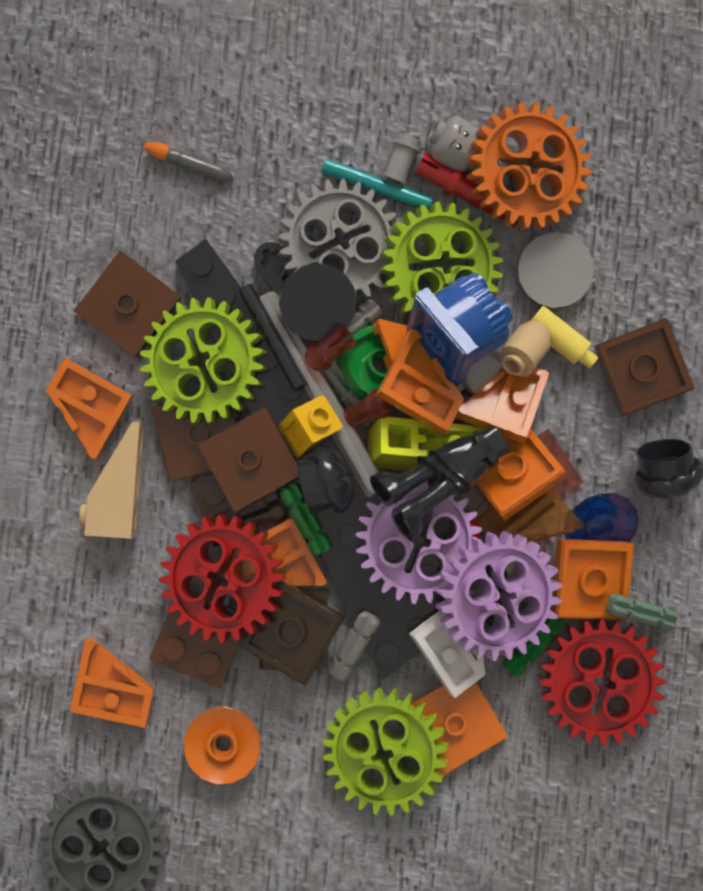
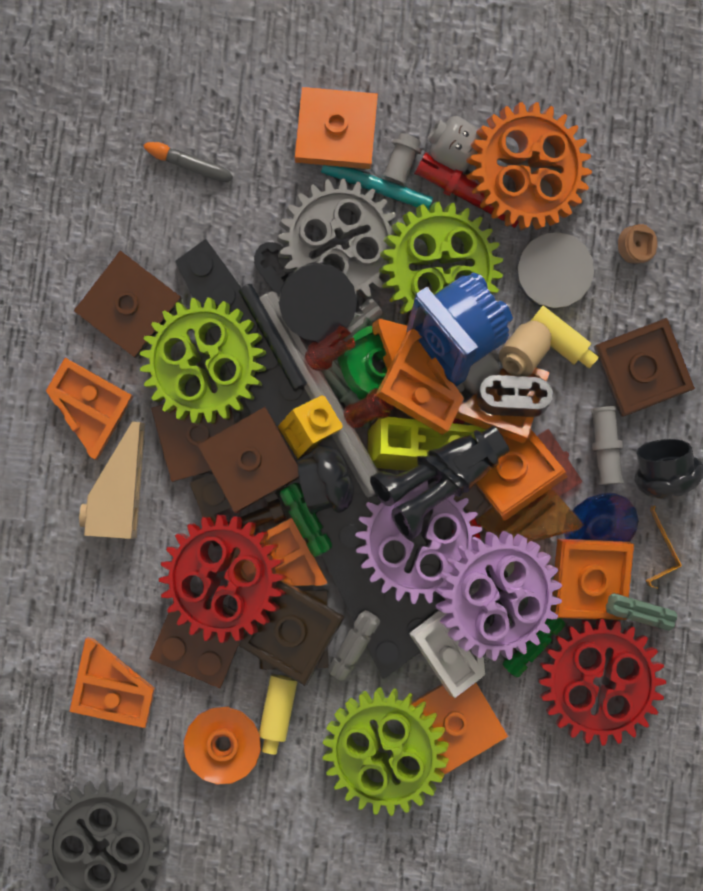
none -> light yellow cylinder [259,674,298,755]
none -> orange plate [295,87,378,169]
none -> beam [476,375,553,417]
none -> light grey pin [591,406,624,486]
none -> medium nougat tile [618,224,658,264]
none -> light orange piece [645,505,682,588]

